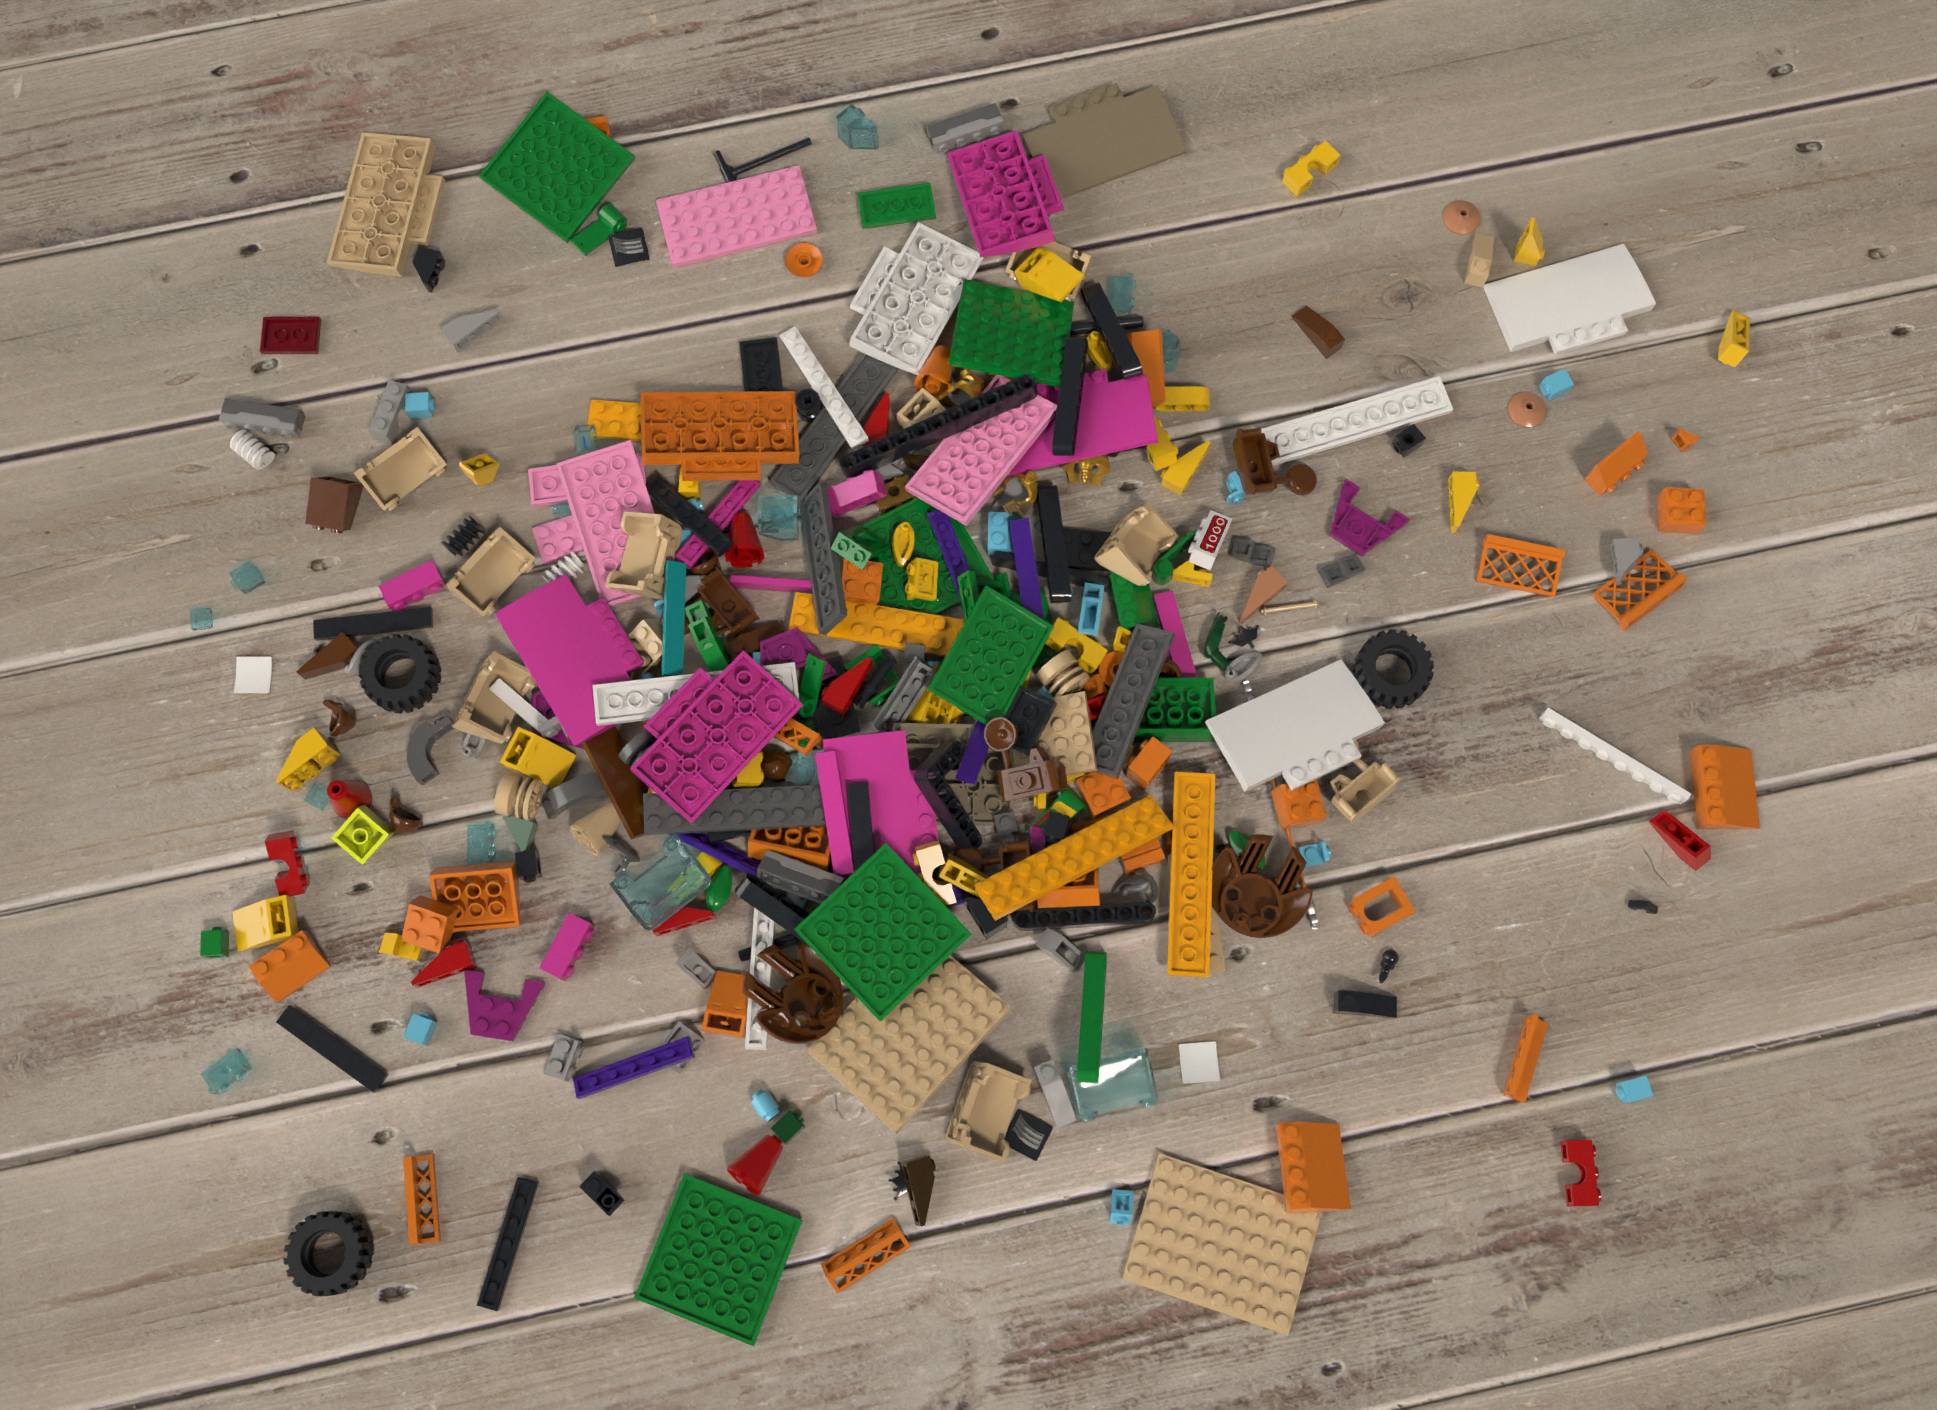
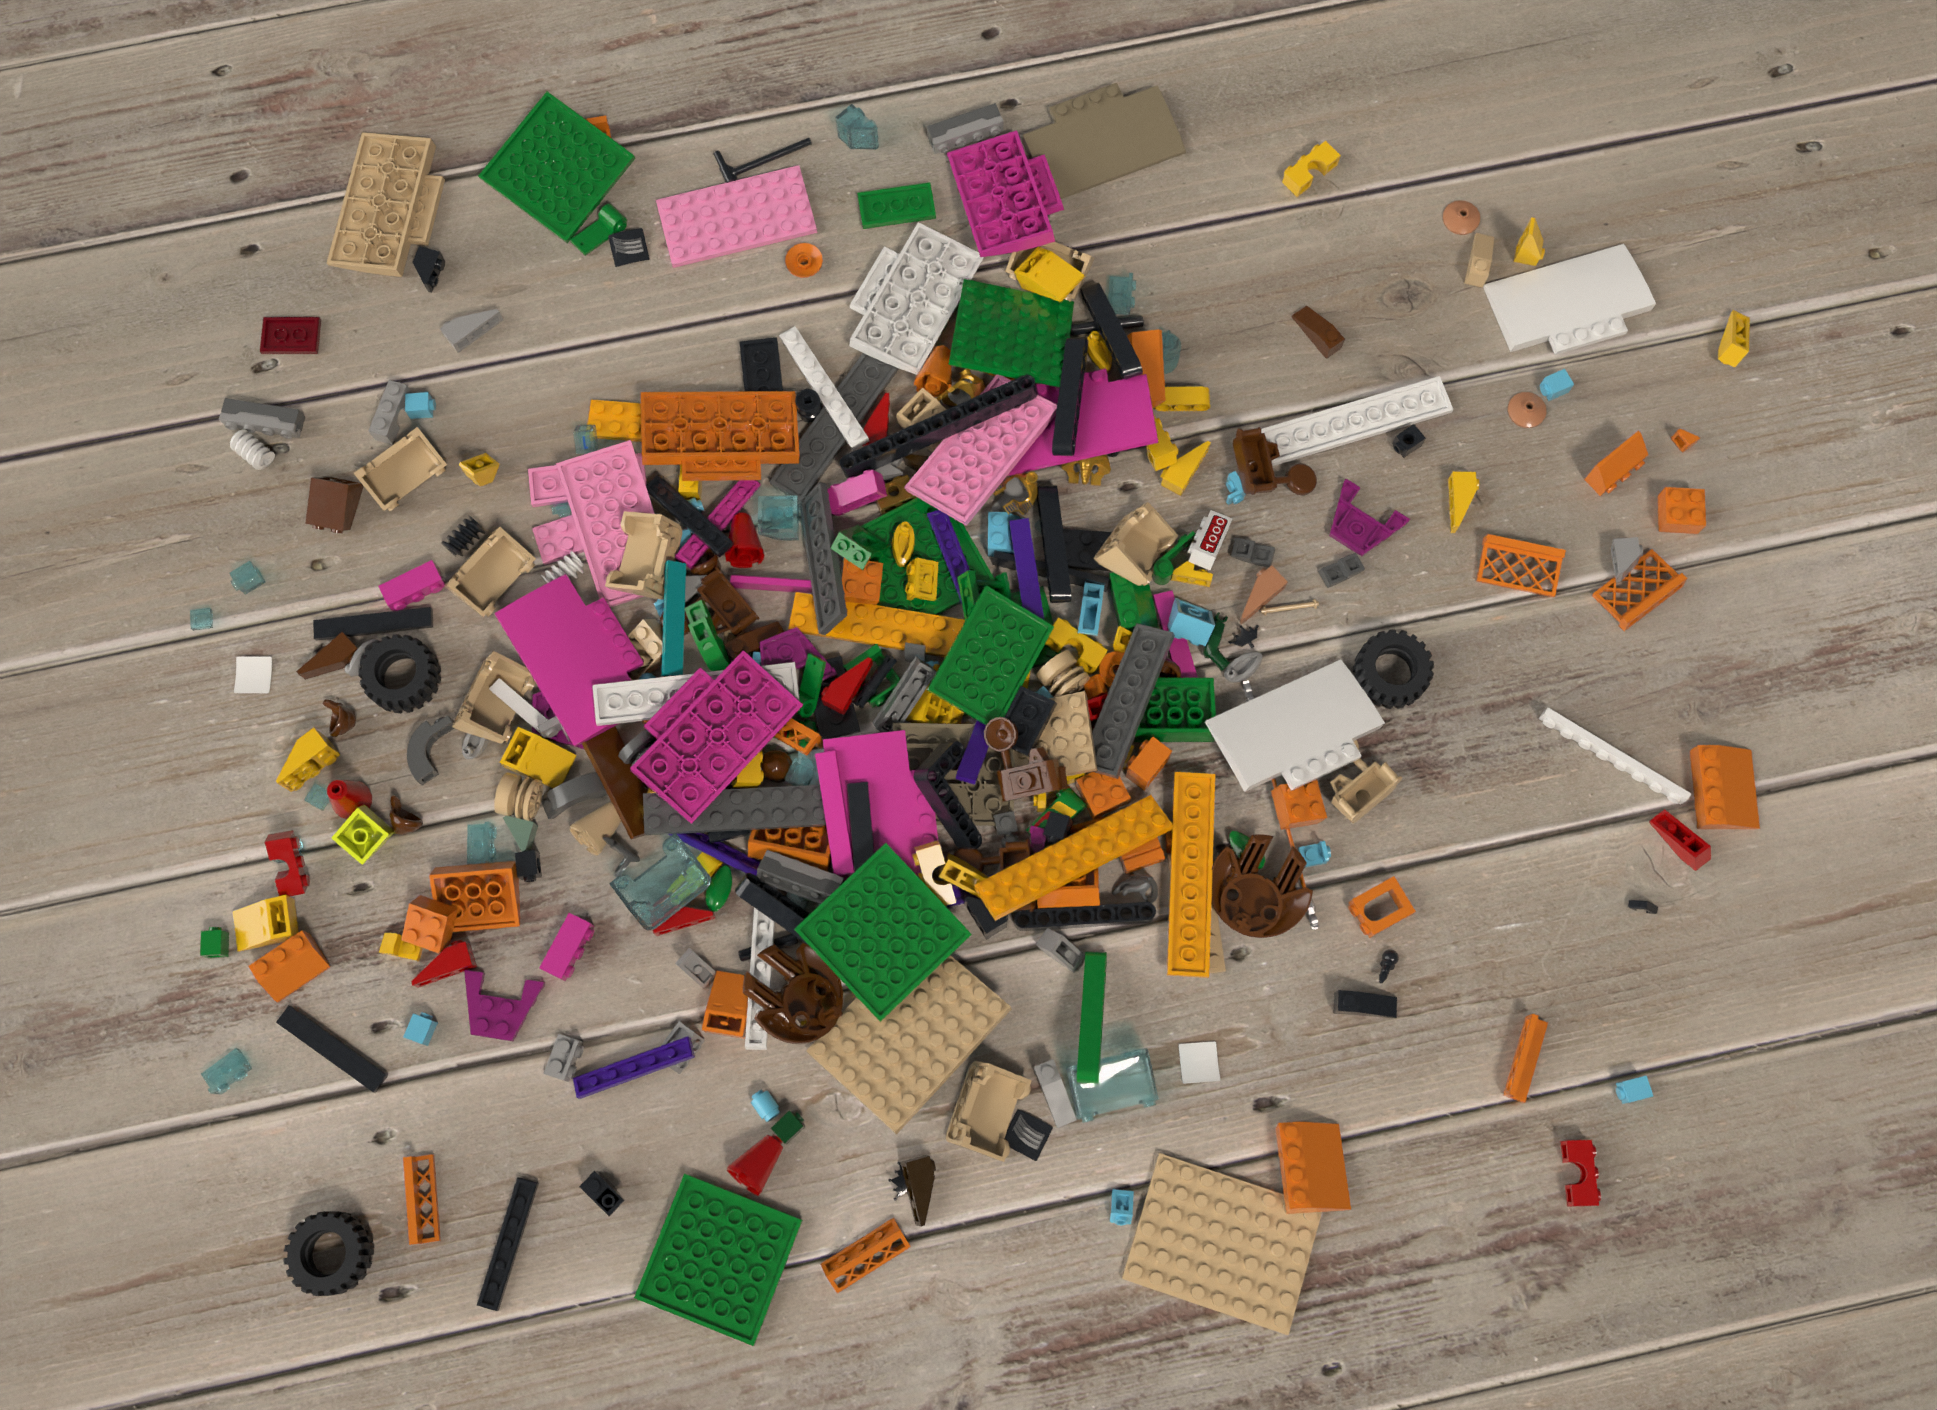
none -> medium azure slope [1167,598,1215,646]

